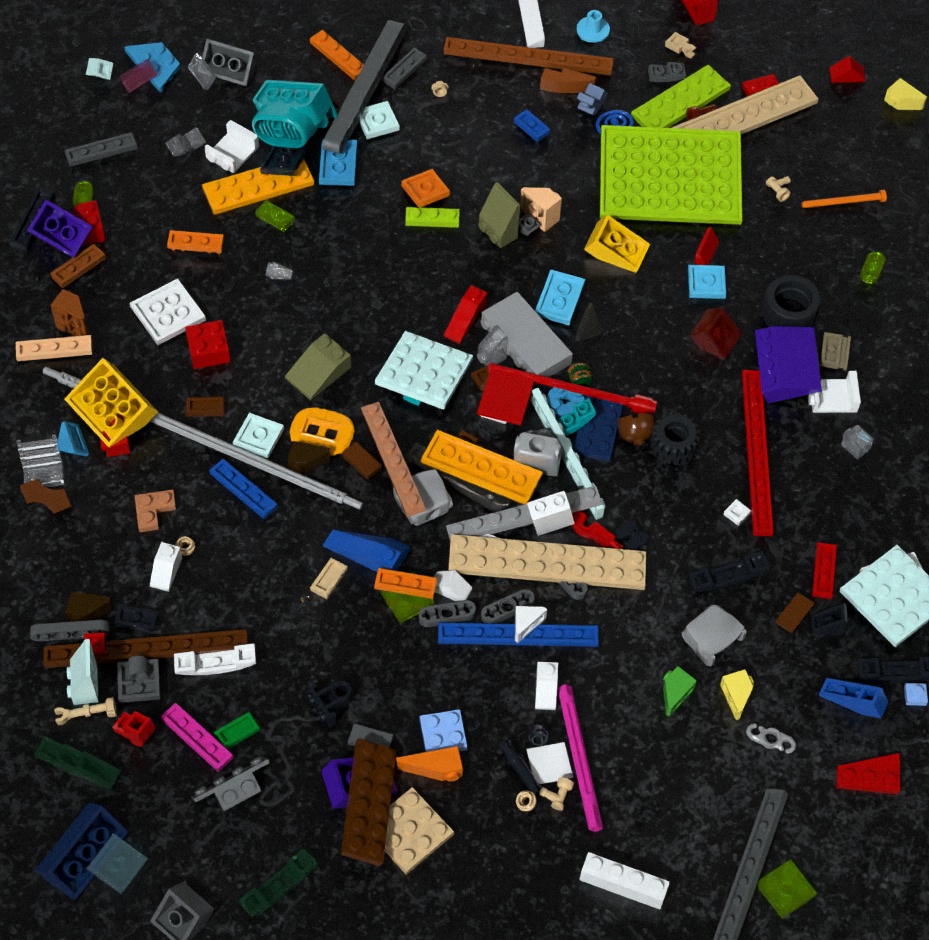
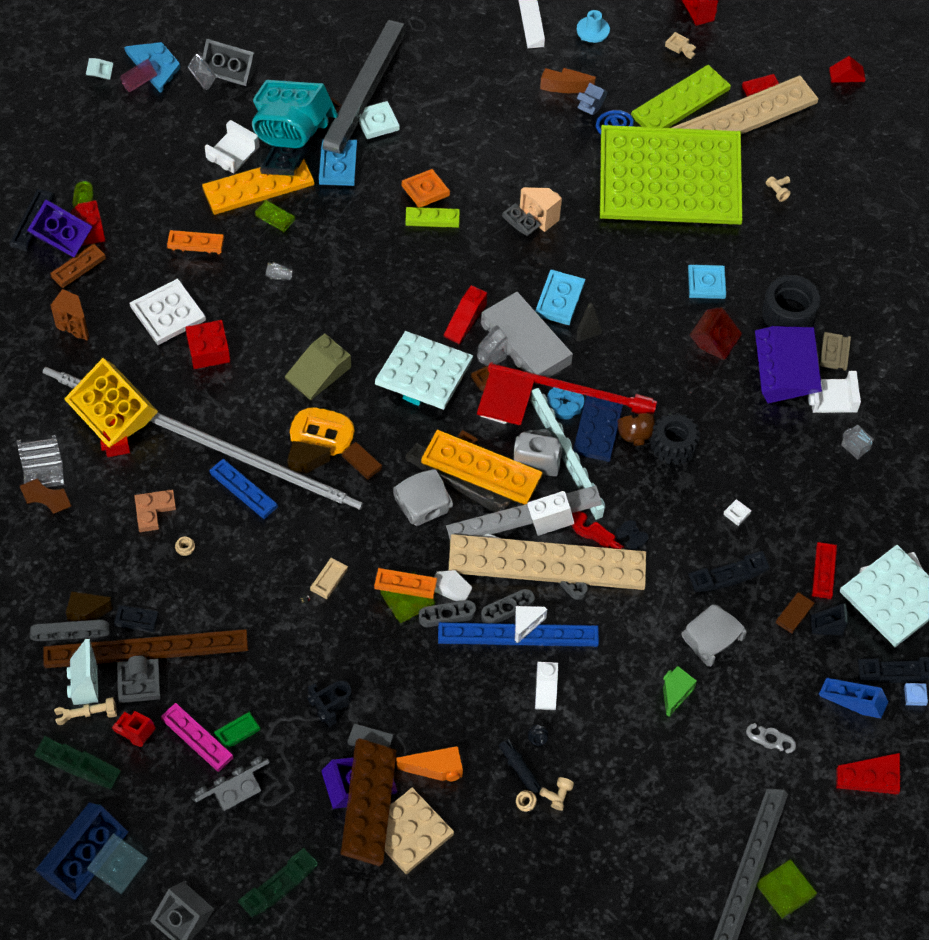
light nougat plate [16,335,92,361] -> none
dark azure slope [56,421,89,456] -> none
dark grey tile [65,132,138,167] -> none
red plate [84,633,106,655] -> none
white slope [150,542,182,592] -> none
clear slope [165,127,206,156] -> none
white slope [174,644,256,675] -> none
reddish brown tile [186,397,225,417] -> none
light aqua plate [233,413,284,459] -> none
orange plate [310,30,364,80] -> none
blue wedge [323,530,411,572] -> none
nougat plate [361,402,425,517] -> none
dark grey tile [382,48,427,89] -> none
light blue plate [420,710,467,752] -> none
tan plate [431,81,448,97] -> none
dark orange plate [444,37,614,75] -> none
olive slope [478,182,520,248] -> none
blue plate [514,109,550,142] -> none
white sticker [526,742,573,784] -> none
dark pink piece [557,684,603,832] -> none
teal slope [558,398,597,436] -> none
dark green head [567,362,593,387] -> none
white brick [580,852,669,909] -> none
yellow slope [584,215,650,273] -> none
dark grey slope [648,62,686,82] -> none
clear red piece [686,104,717,120] -> none
red slope [694,227,719,265] -> none
light yellow slope [720,670,754,720] -> none
red plate [742,370,773,536] -> none
orange bar [802,190,887,208] -> none
clear neon green plate [860,252,885,284] -> none
light yellow slope [884,78,927,110] -> none

